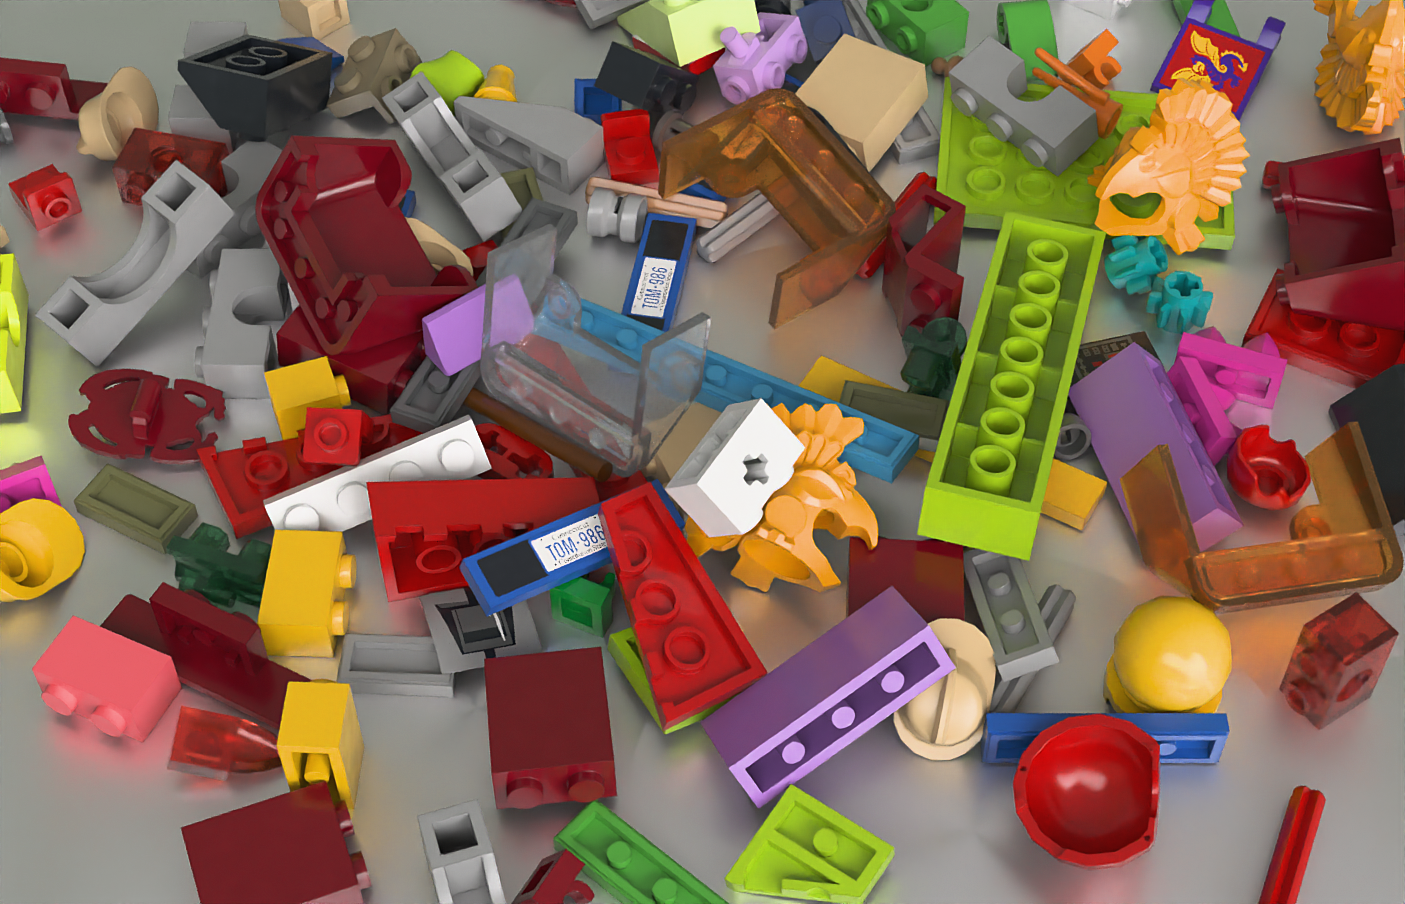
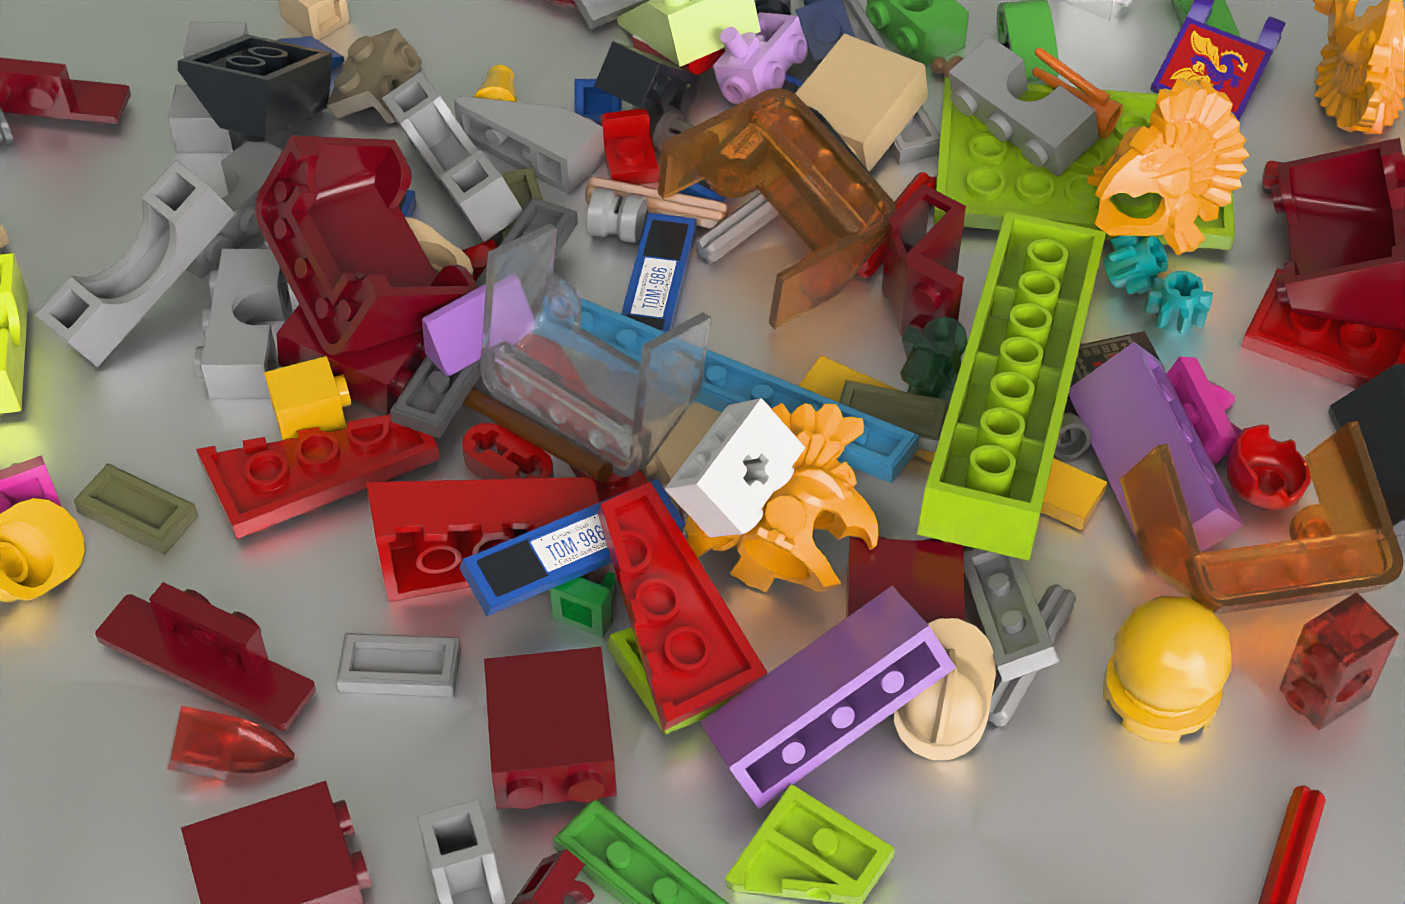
red bracket [8,164,82,231] -> none
coral brick [32,615,182,742] -> none
dark red shield [68,368,226,464] -> none
tan piece [76,66,159,167] -> none
clear red brick [112,128,229,206] -> none
clear green hips [166,522,272,608] -> none
yellow brick [257,530,357,658] -> none
white plate [263,415,492,532] -> none
yellow brick [276,679,365,809] -> none
red bracket [303,407,374,466] -> none
lime piece [410,50,485,116] -> none
sticker [419,587,543,674] -> none
blue tile [980,713,1230,763] -> none
red cylinder [1013,713,1160,870] -> none
orange tile [1056,29,1122,90] -> none
dark pink tile [1174,326,1288,409] -> none

